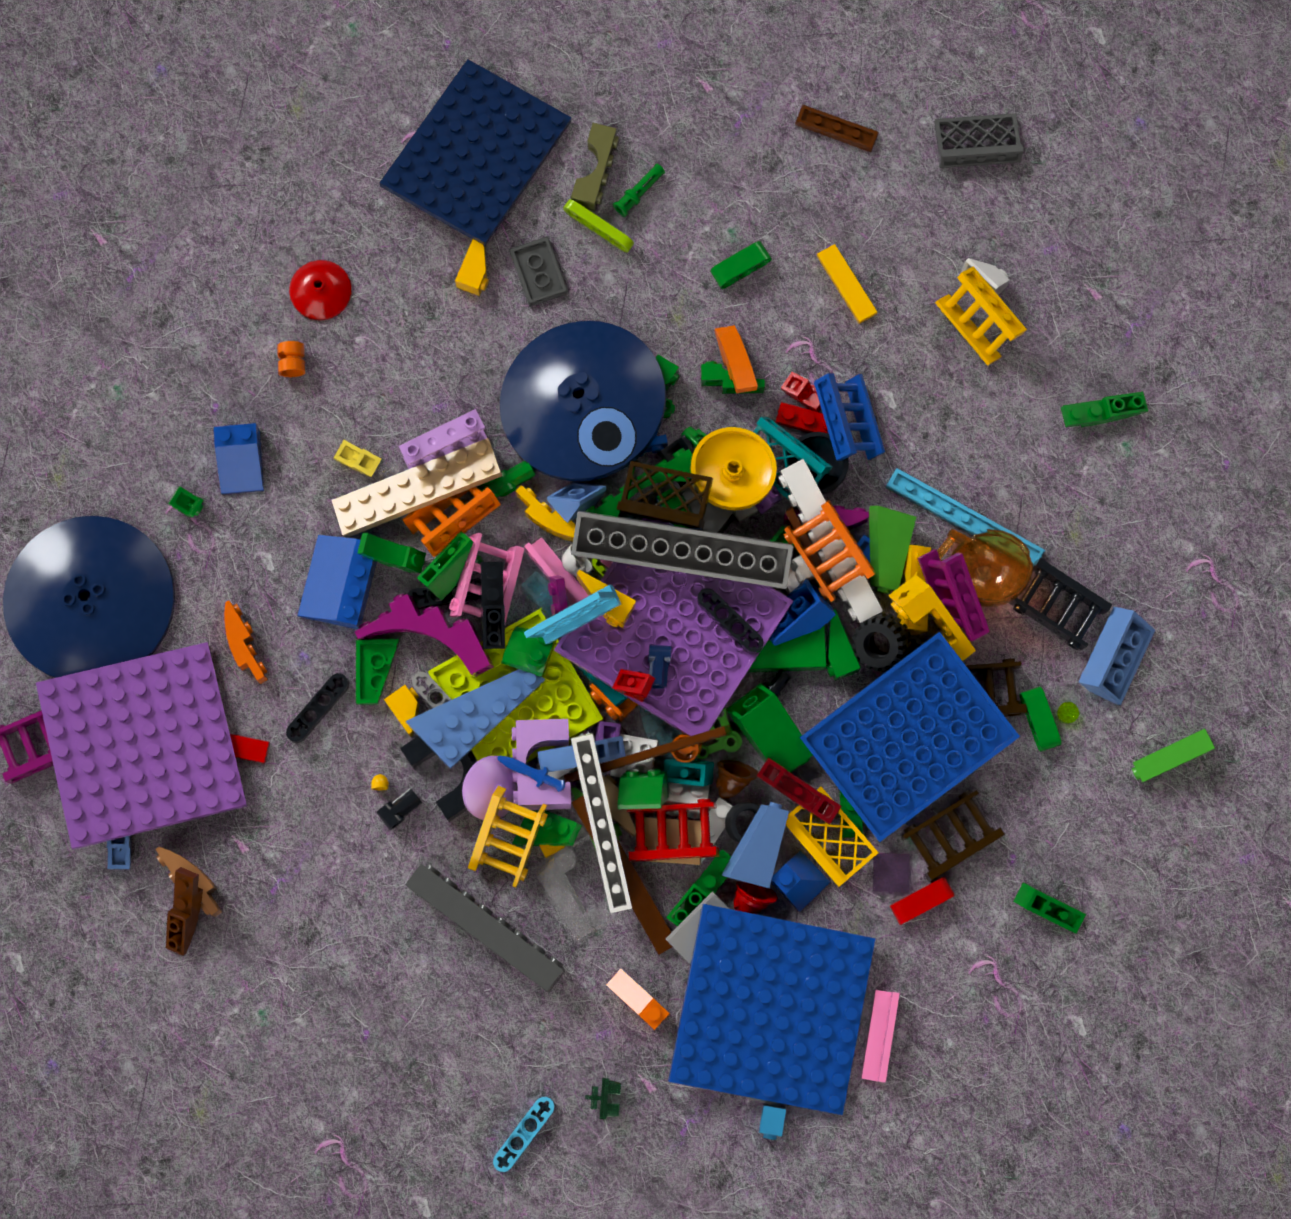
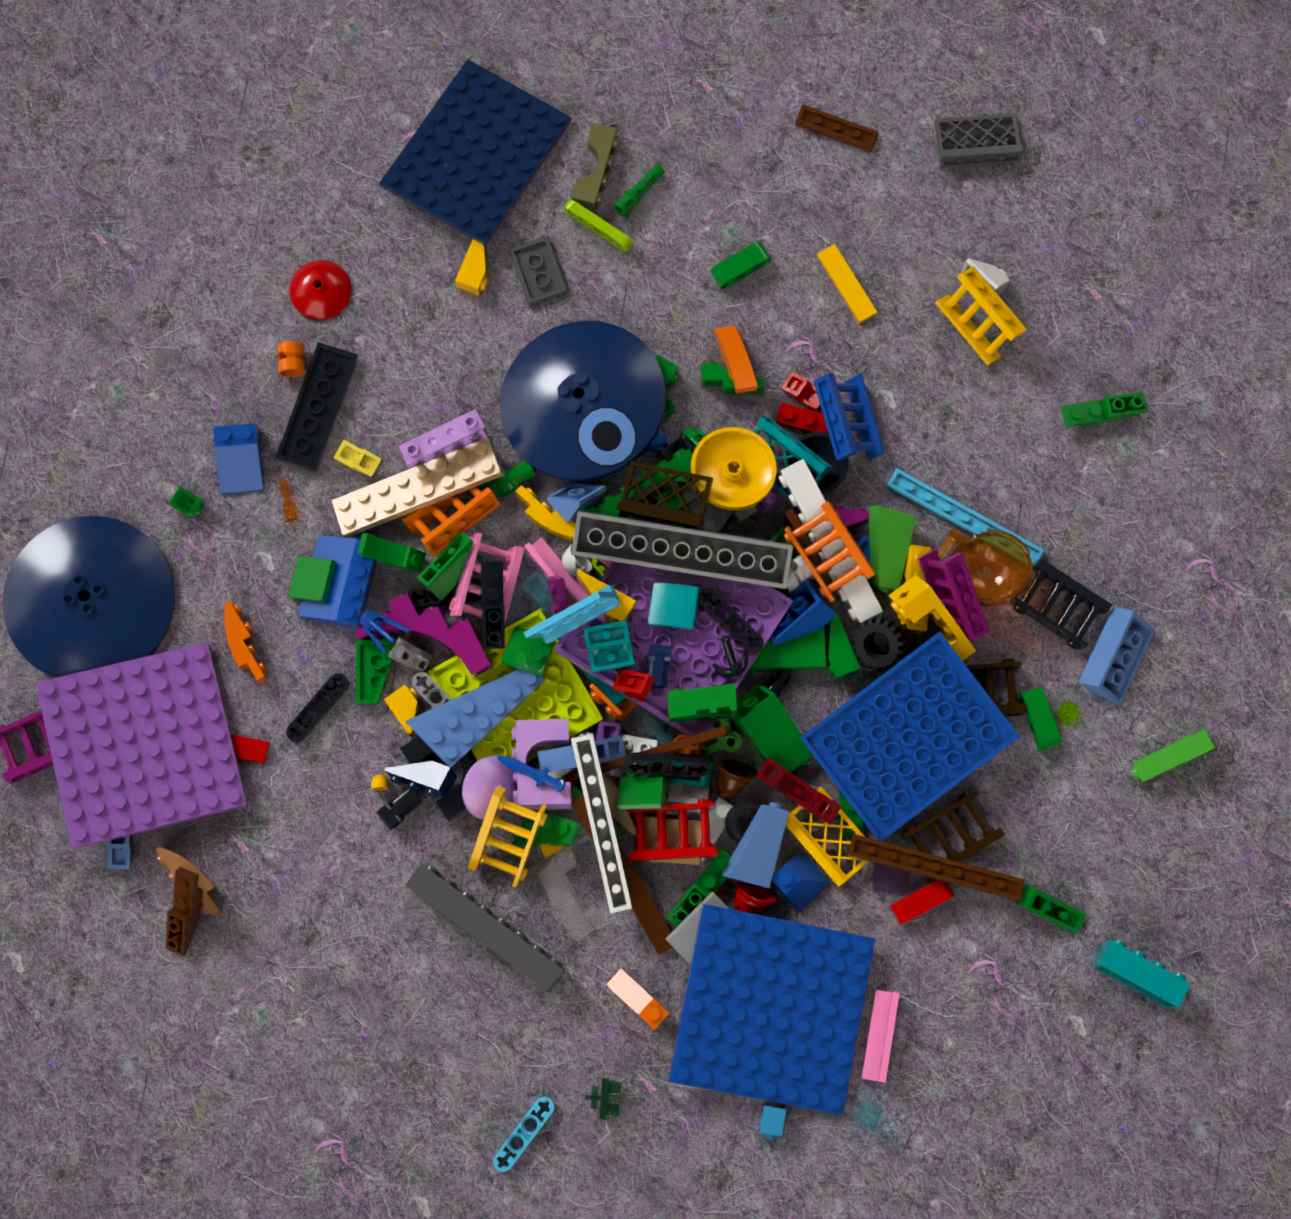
none -> black plate [276,342,358,472]
none -> clear orange piece [279,480,298,522]
none -> green tile [288,556,336,603]
none -> blue plant [359,610,410,654]
none -> slope [384,761,457,799]
none -> light grey hips [388,637,431,673]
none -> teal slope [583,621,635,673]
none -> black beam [625,752,711,777]
none -> teal slope [648,583,700,630]
none -> green wedge [667,684,737,723]
none -> black piece [712,635,749,678]
none -> reddish brown tile [847,834,1025,902]
none -> clear light blue brick [851,1100,883,1131]
none -> teal brick [1090,939,1191,1009]

